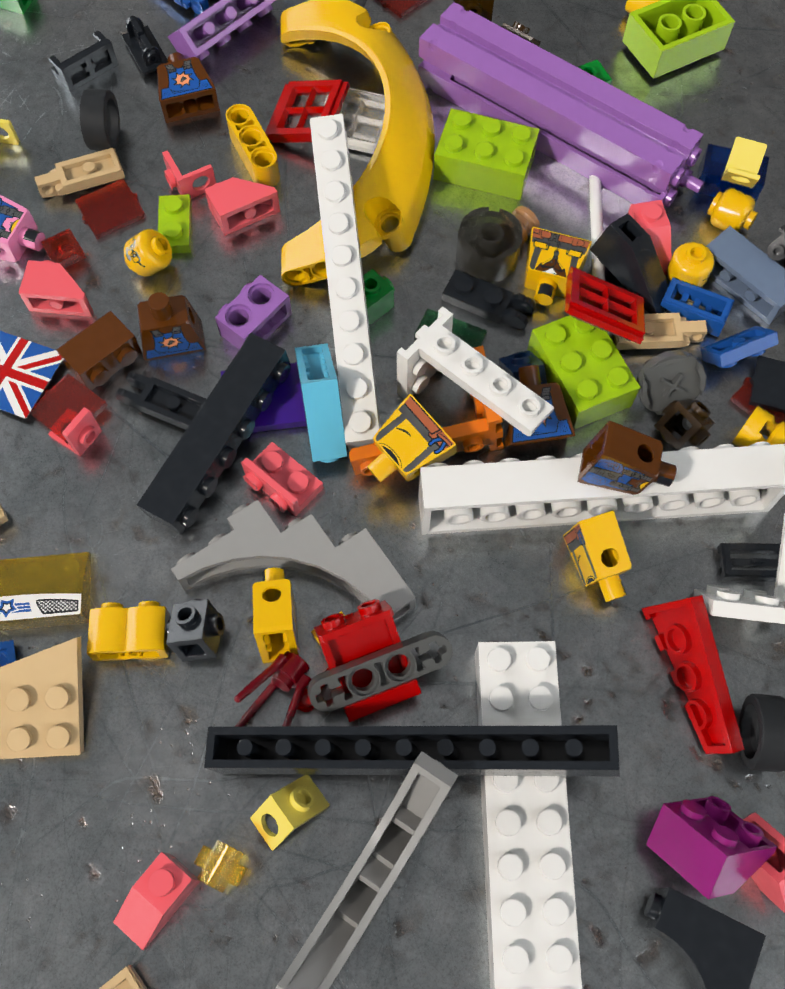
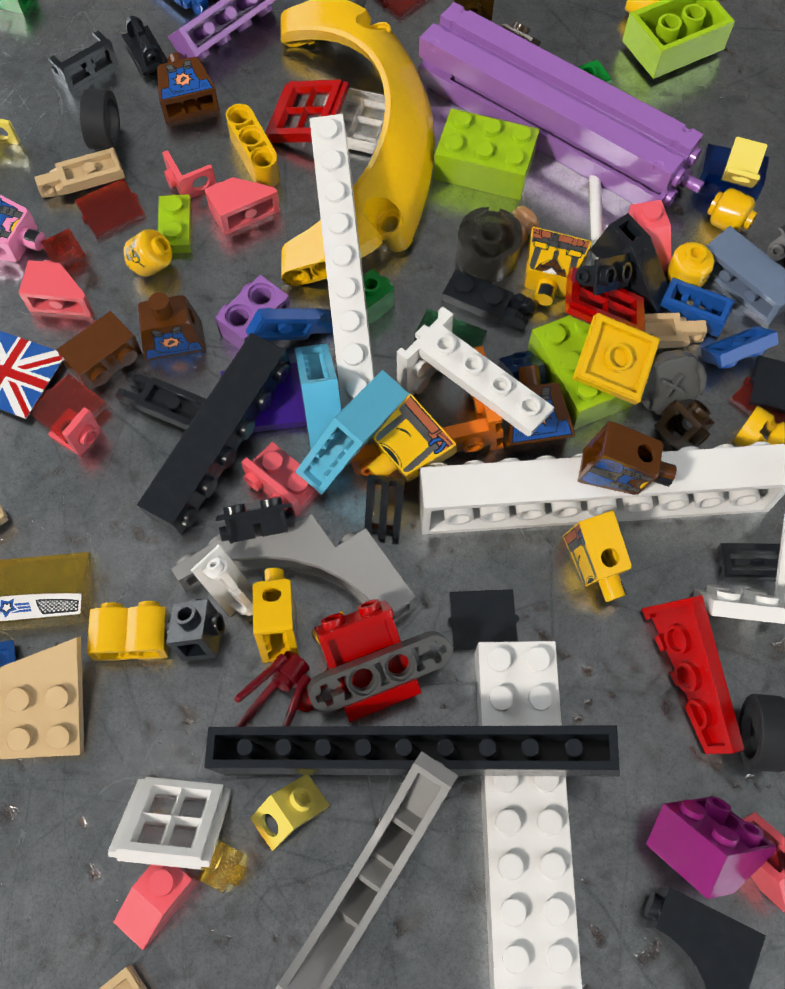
none -> white piece [108,777,231,870]
none -> white hinge [190,544,253,617]
none -> black hinge [216,496,295,544]
none -> blue hinge [246,308,333,341]
none -> medium azure arch [295,370,409,495]
none -> black tile [364,474,405,541]
none -> black piece [448,589,519,652]
none -> yellow tile [572,313,660,405]
none -> black hinge [576,253,632,295]

